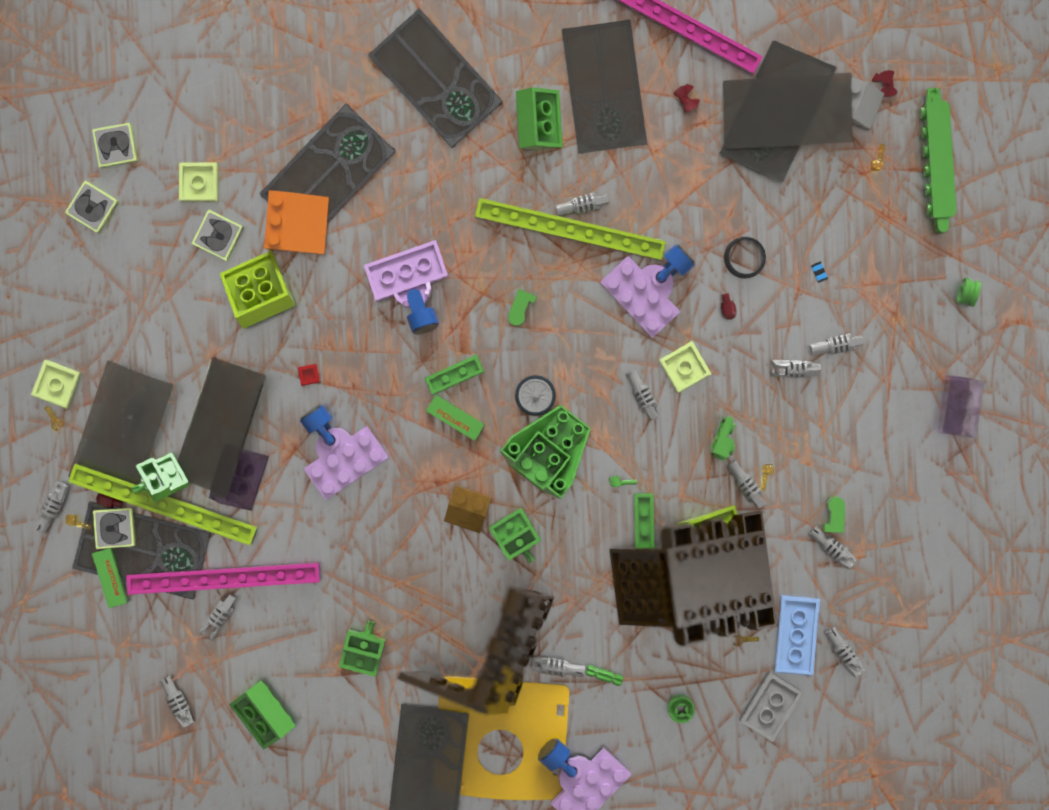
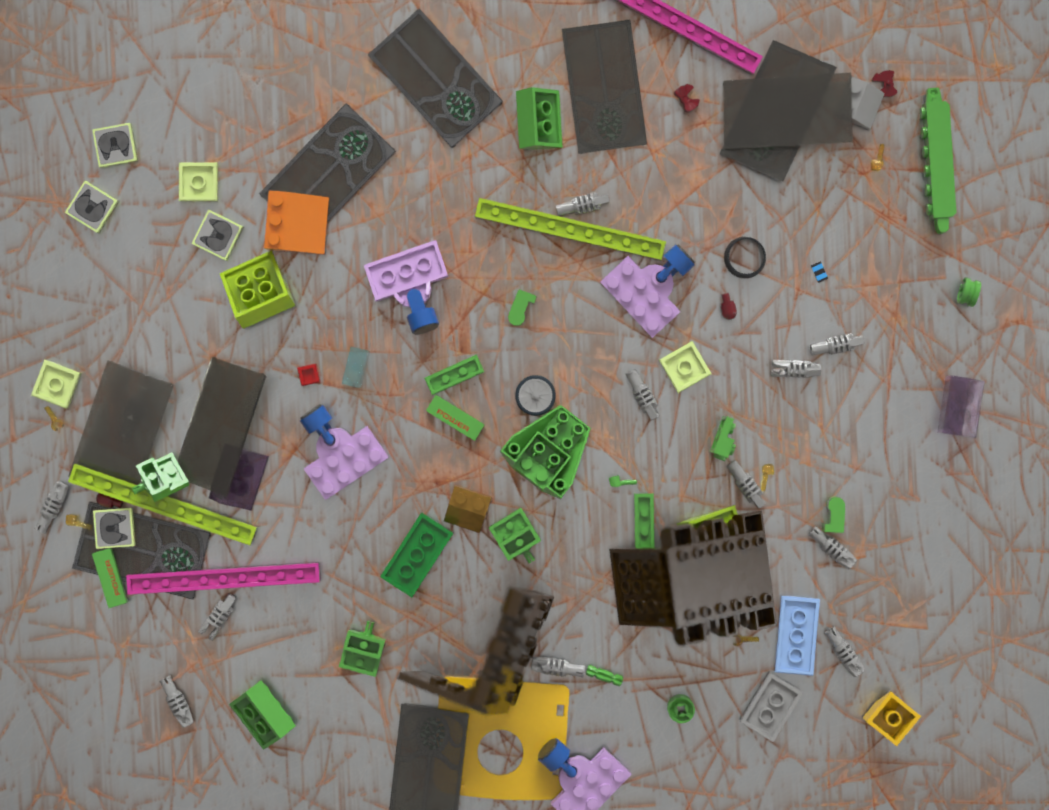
none -> clear light blue panel [342,347,370,388]
none -> green plate [380,512,453,597]
none -> yellow slope [863,691,921,746]

